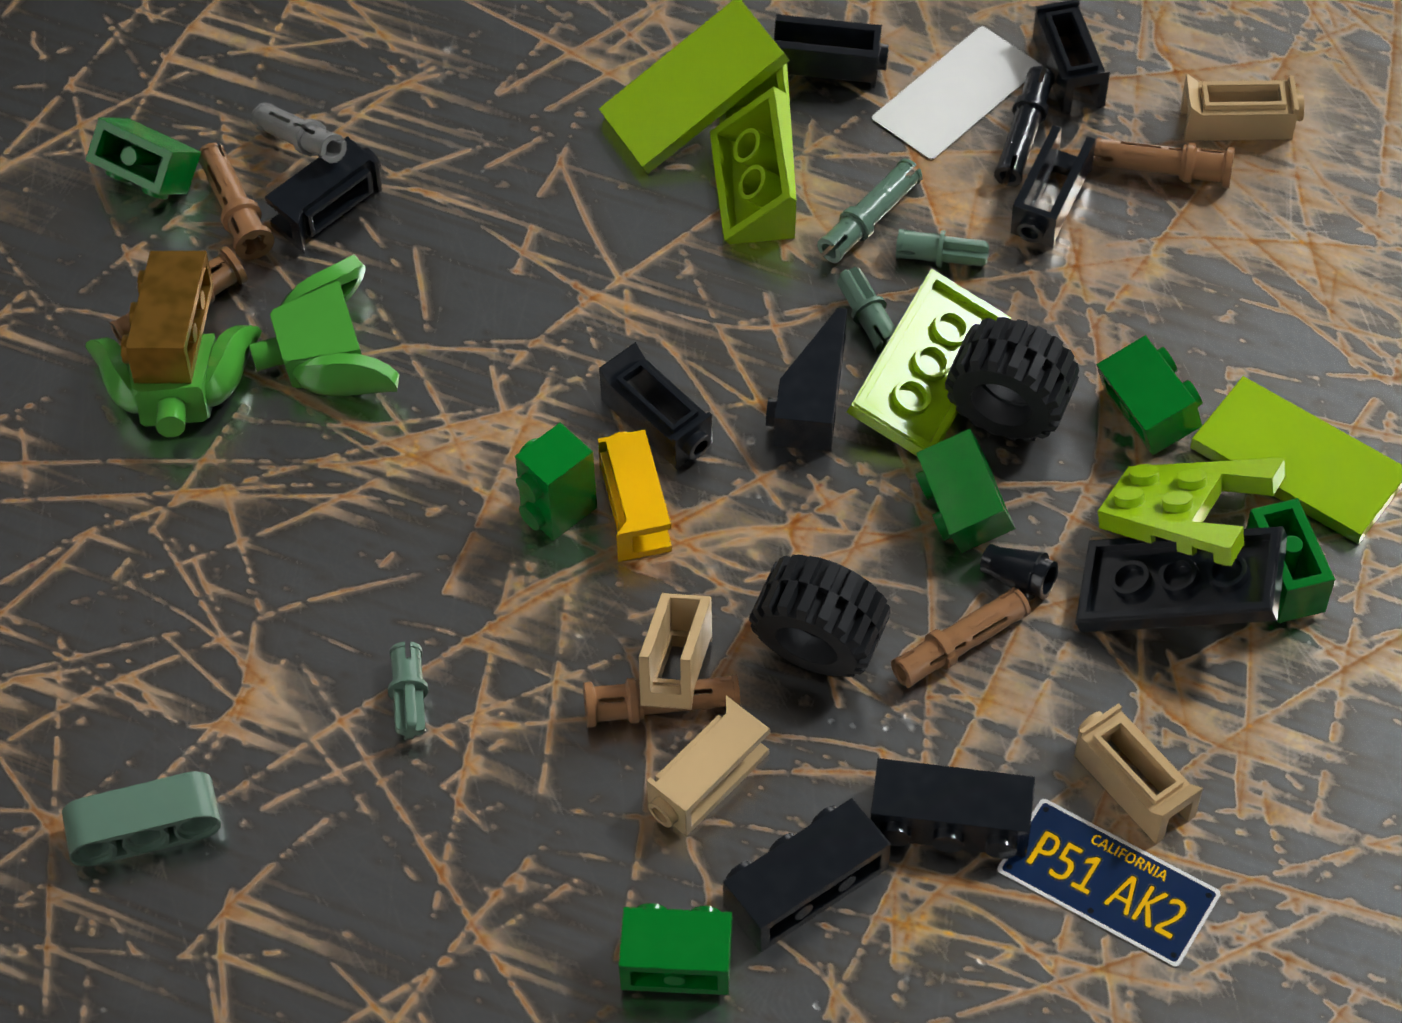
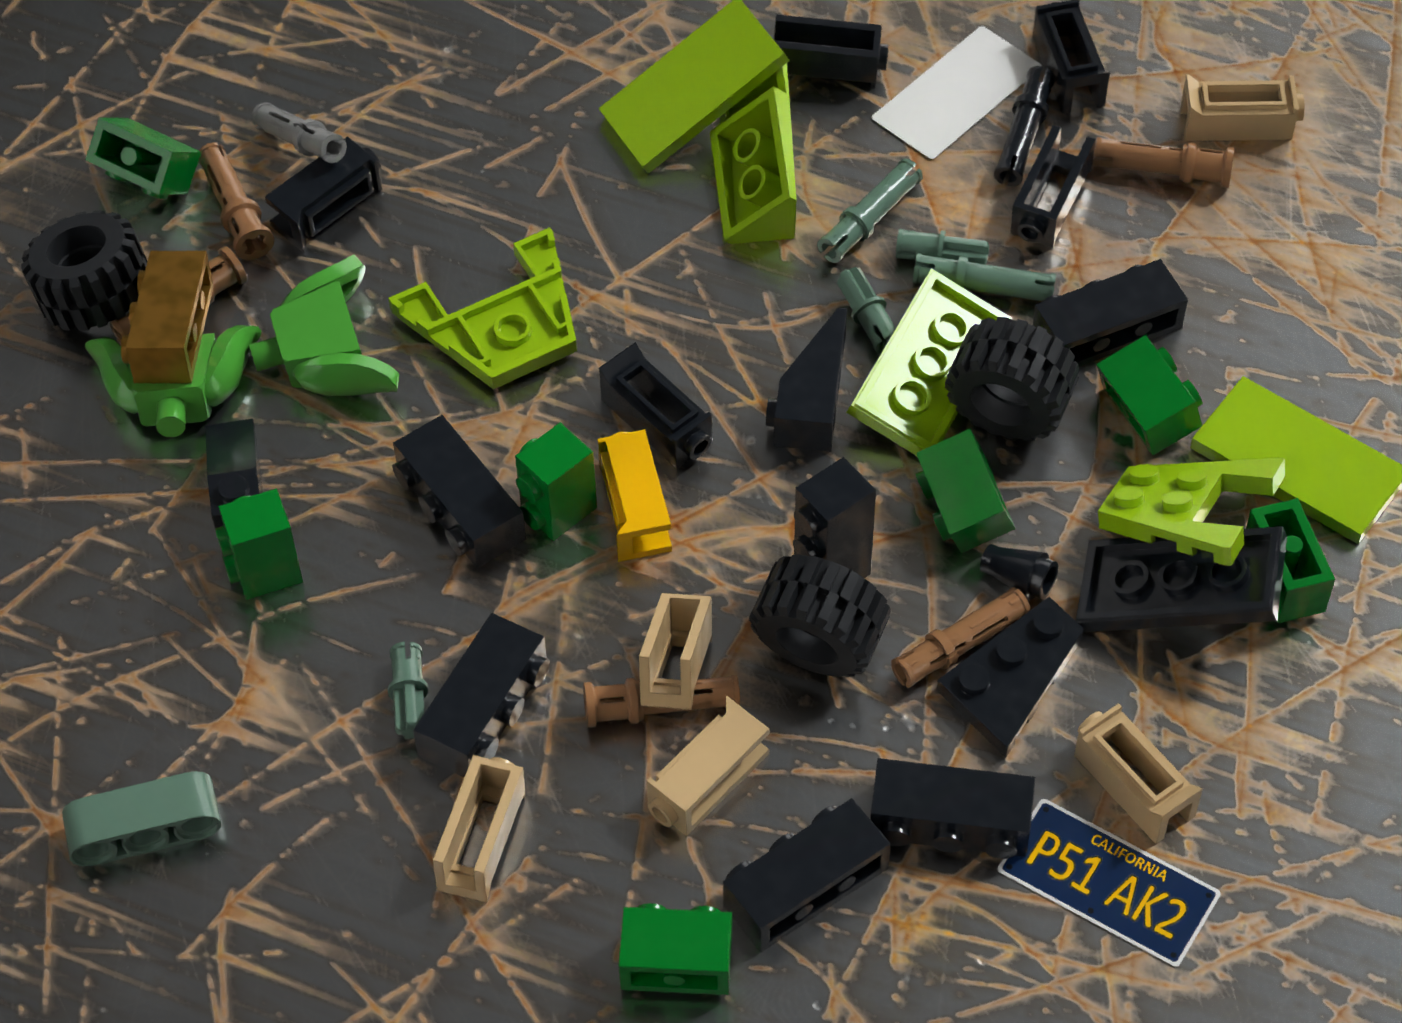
none -> black tyre [21,210,147,331]
none -> black slope [206,418,263,528]
none -> green brick [214,488,303,600]
none -> lime wing [388,227,577,389]
none -> black brick [392,415,526,568]
none -> black brick [413,613,550,778]
none -> tan window [433,755,526,903]
none -> black brick [793,457,876,578]
none -> sand green pin [912,253,1056,301]
none -> black wing [937,597,1084,758]
none -> black brick [1033,259,1188,367]

